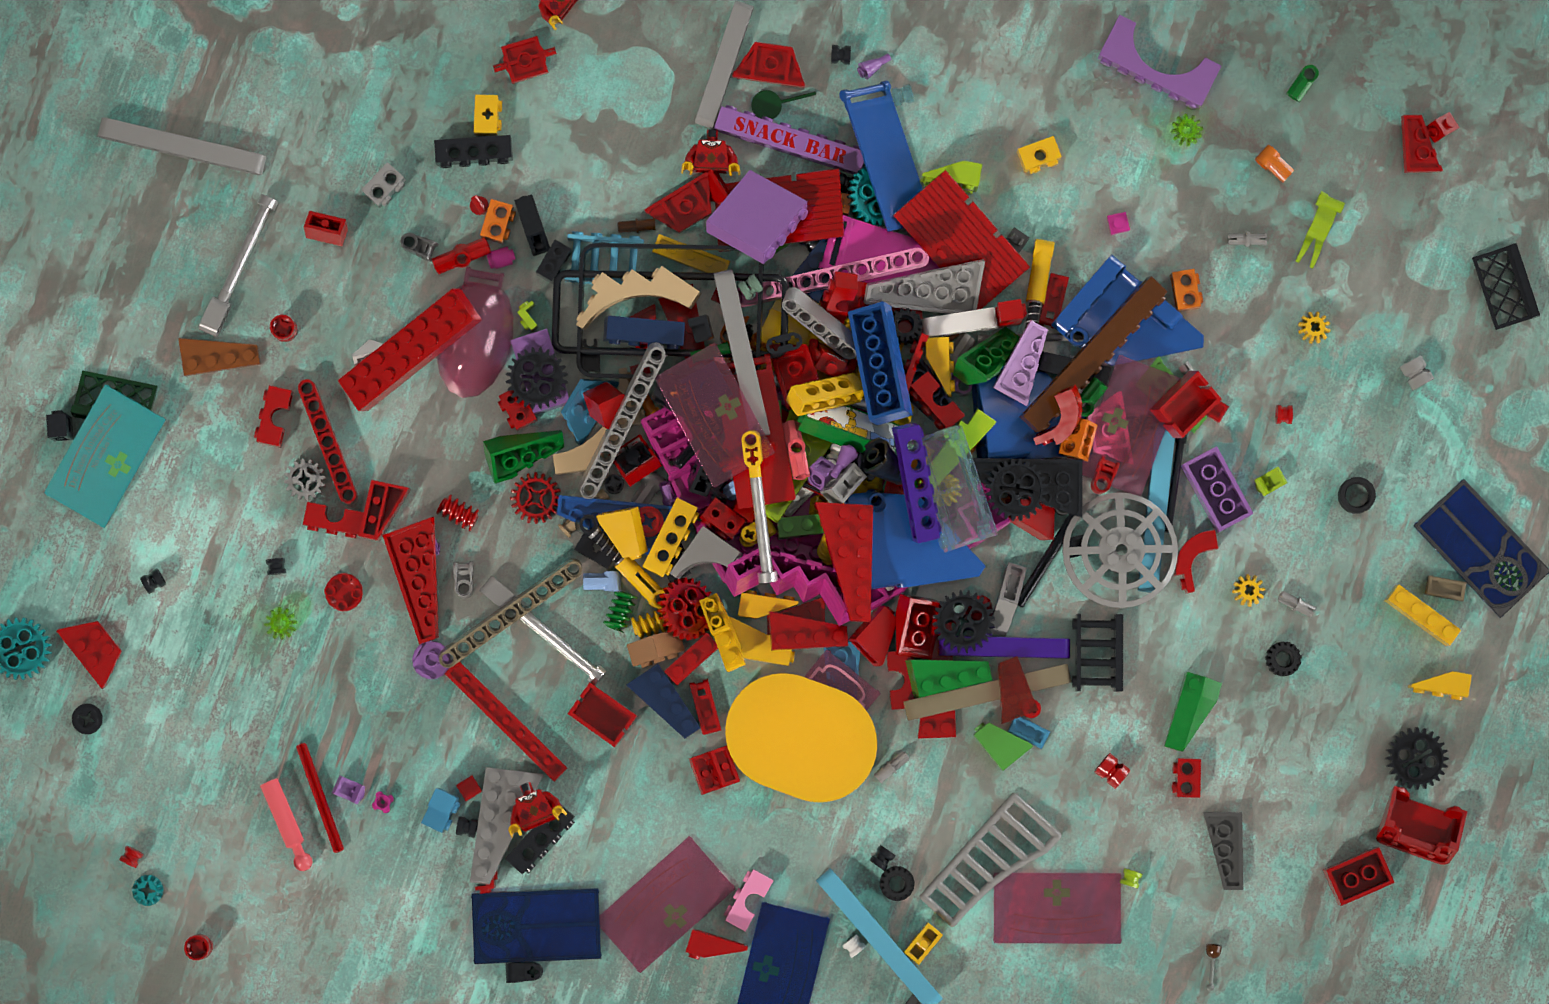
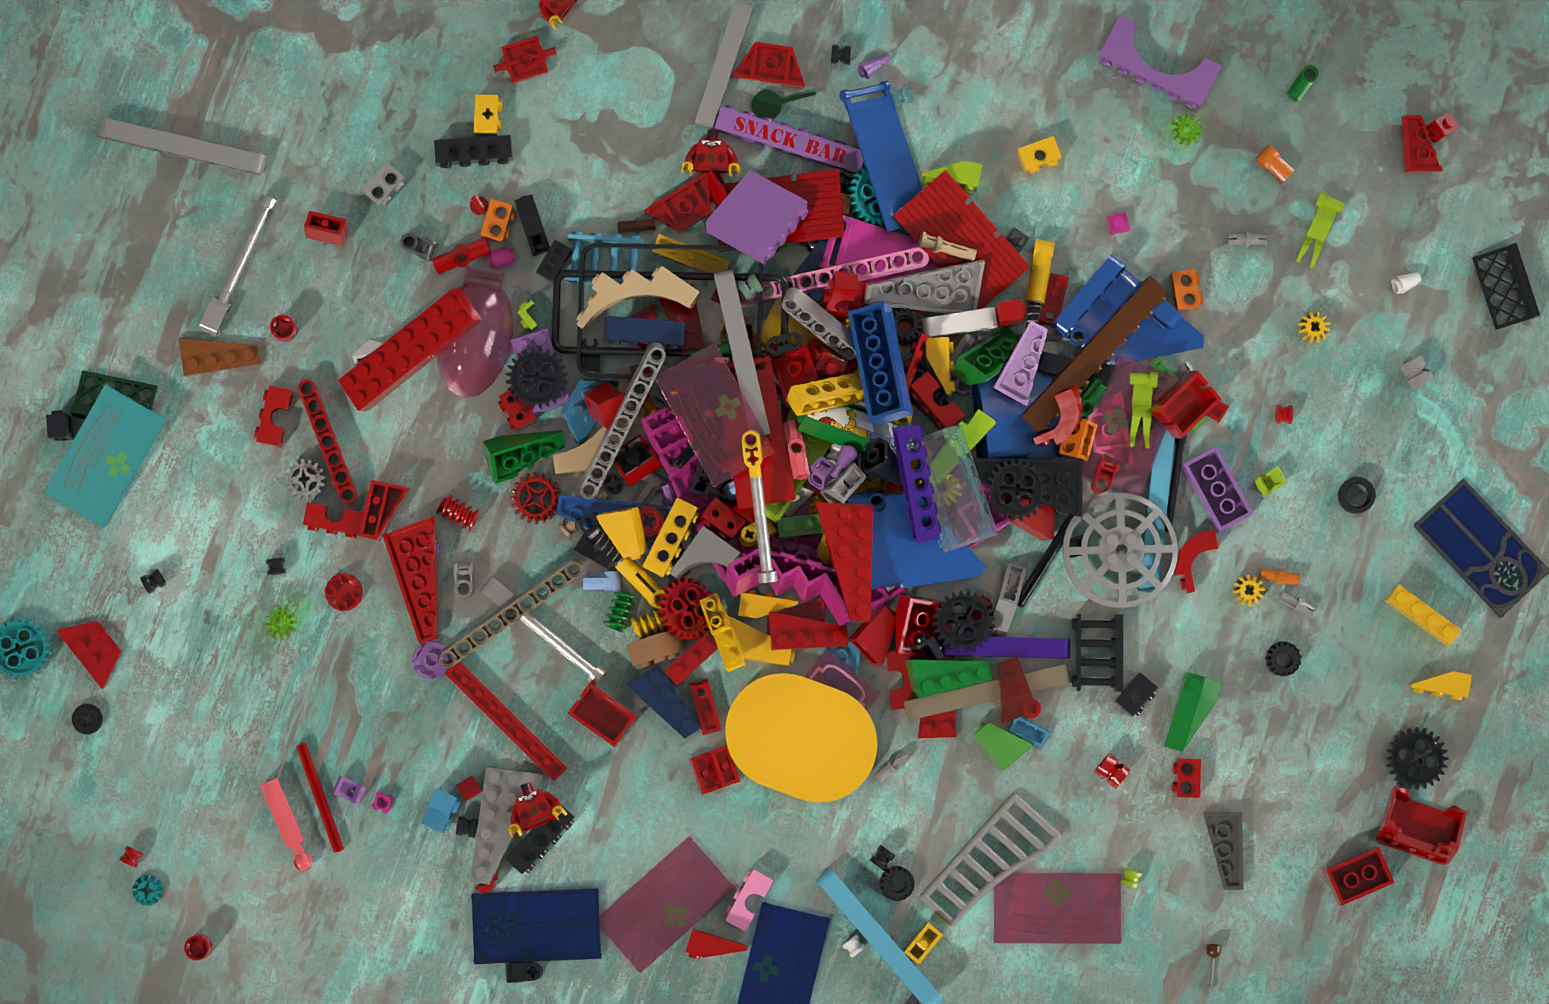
black panel [688,314,714,343] -> none
dark tan tile [1425,575,1467,601] -> none
none -> black bracket [911,635,944,660]
none -> tan pin [917,231,977,261]
none -> black brick [1114,672,1158,717]
none -> lime flag [1129,372,1158,448]
none -> orange pin [1260,568,1300,586]
none -> white cone [1391,272,1421,294]

